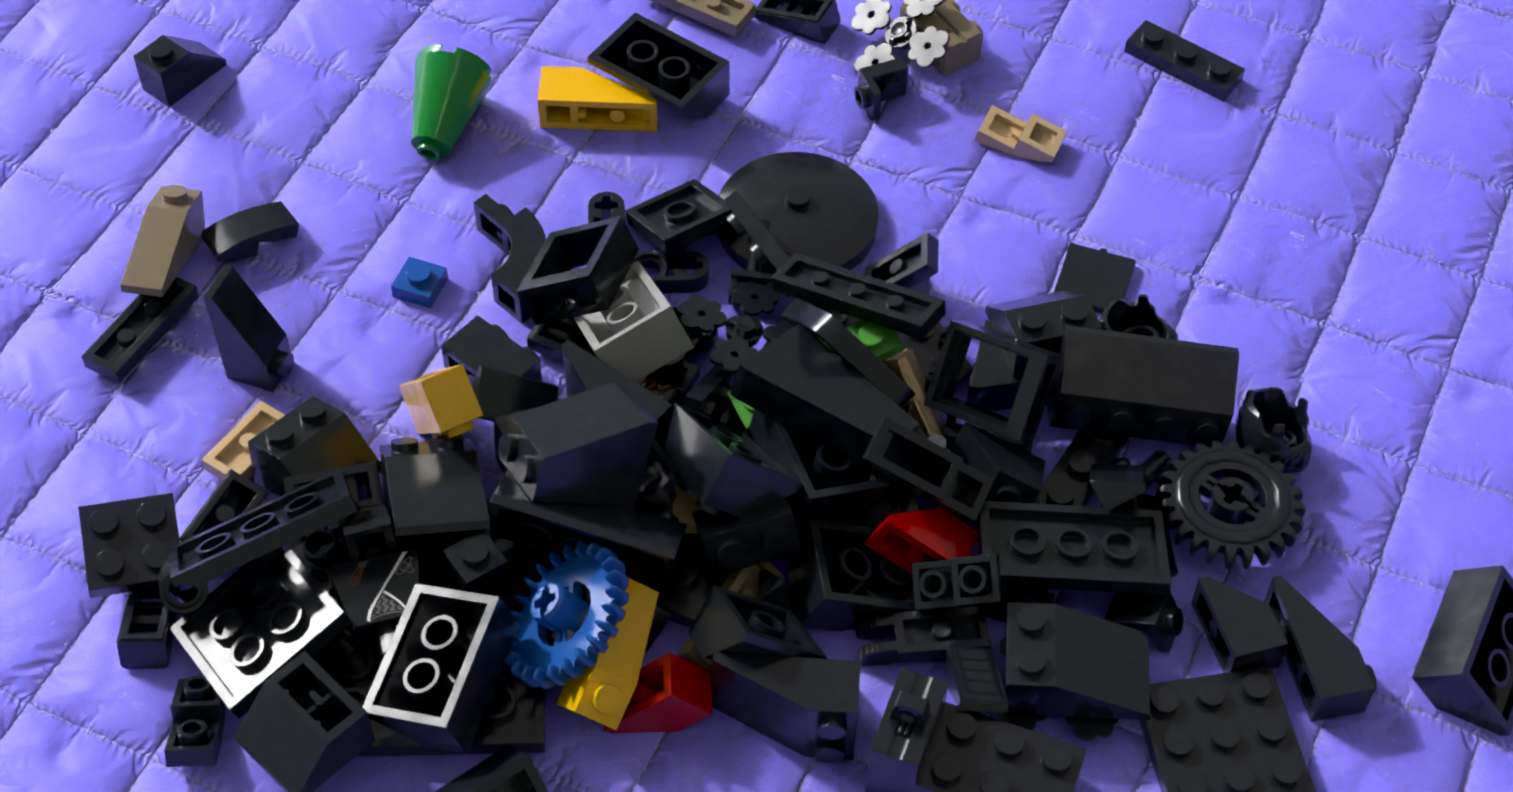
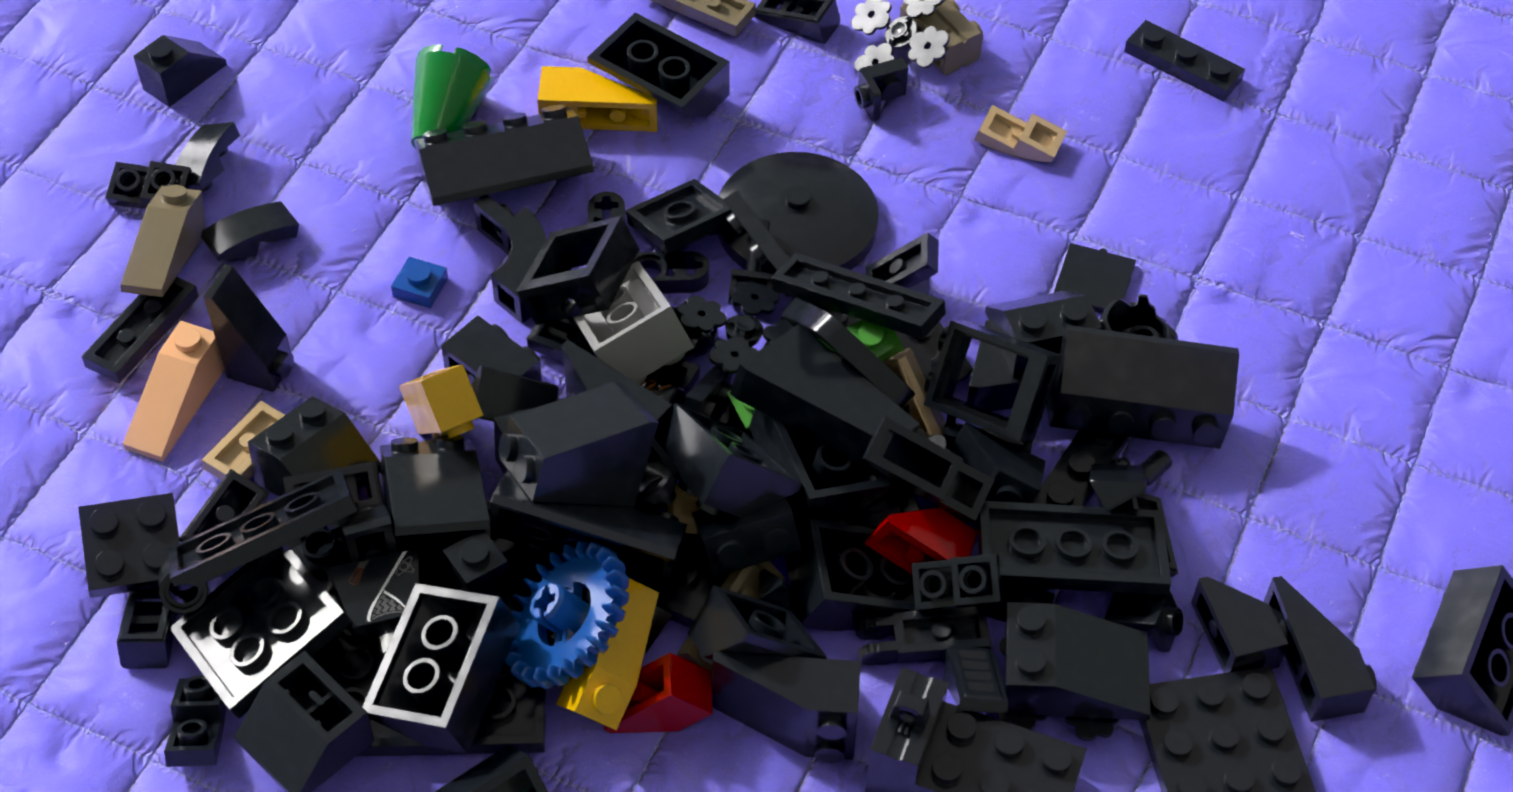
black gear [1155,440,1306,570] -> none
black hair [1235,387,1312,472] -> none
none -> black slope [105,161,192,209]
none -> light nougat slope [123,320,225,462]
none -> black slope [175,122,240,192]
none -> black slope [414,105,594,206]

